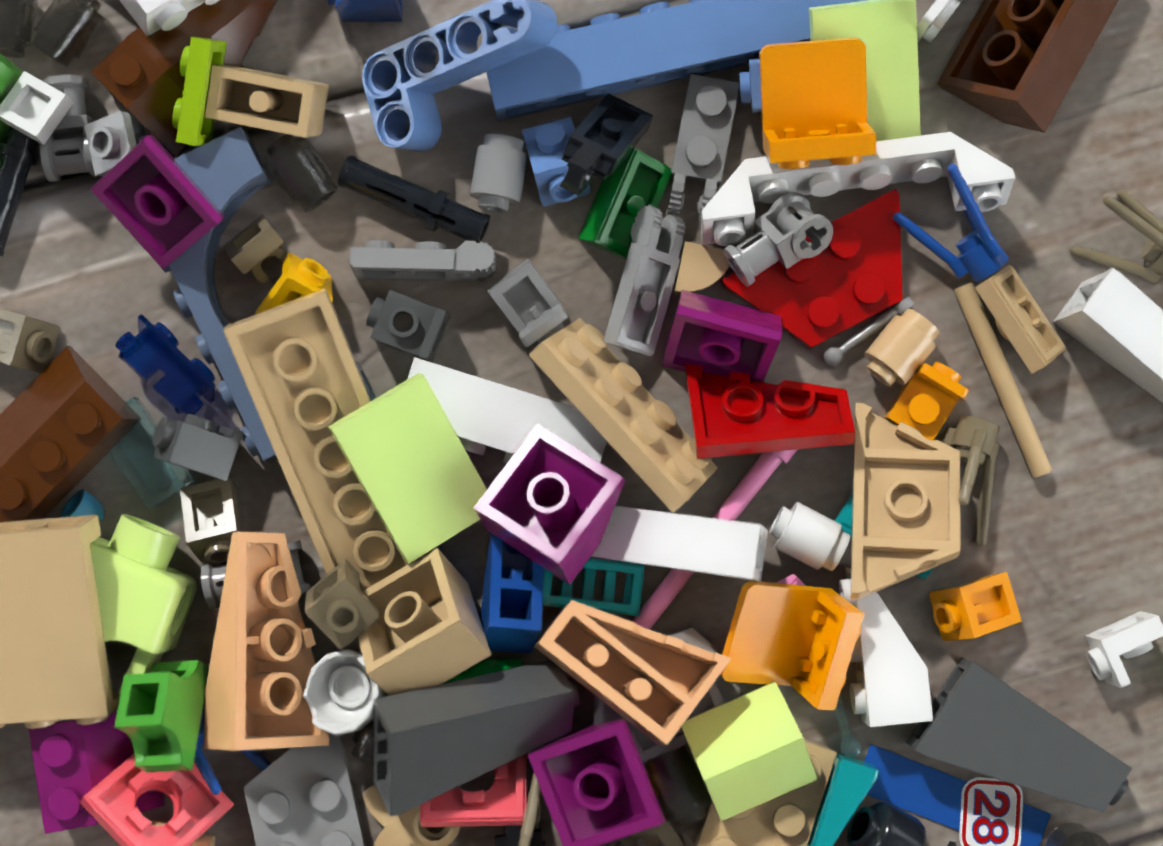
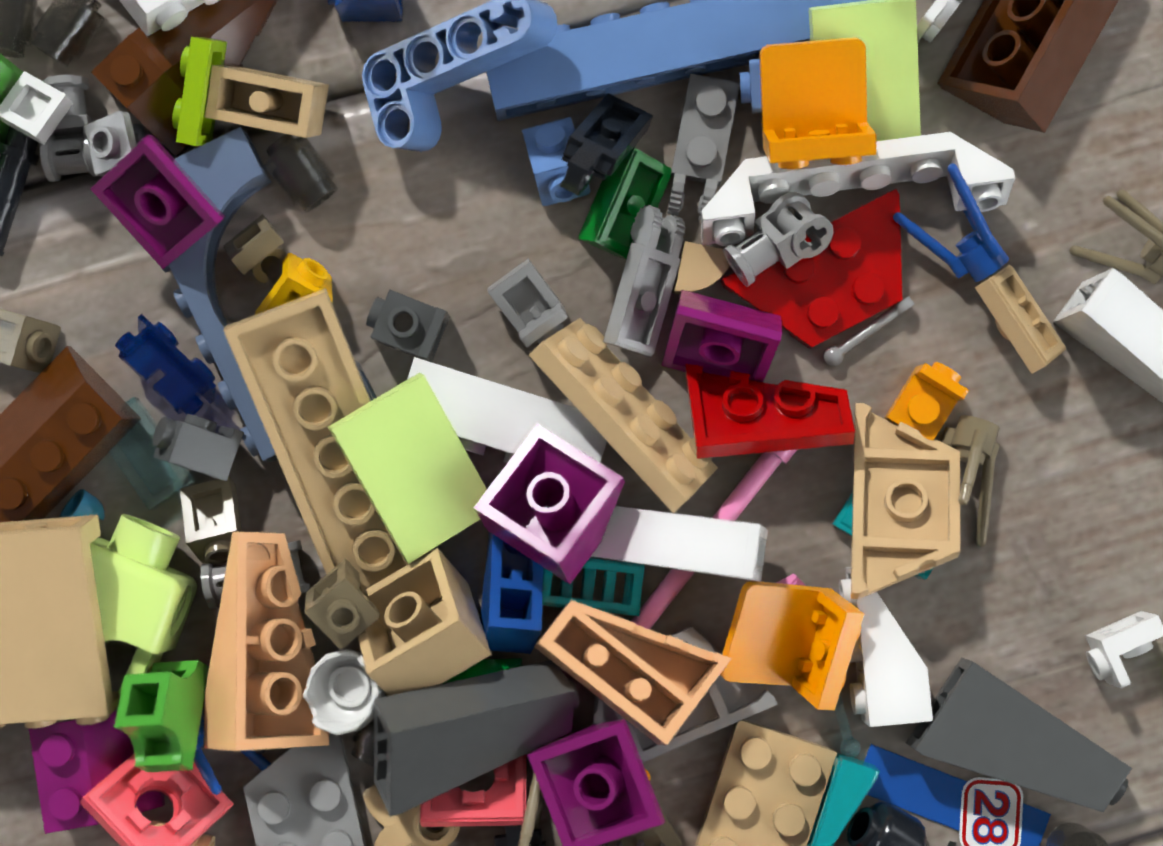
black pin [338,155,491,243] -> none
light grey hinge [350,240,497,282] -> none
light grey brick [469,134,528,213] -> none
clear smoke brick [646,745,713,827] -> none
yellowish green slope [681,681,818,821] -> none
white brick [769,502,851,571] -> none
tan brick [864,308,940,387] -> none
light orange bracket [929,572,1022,641] -> none
tan bar [954,282,1053,478] -> none

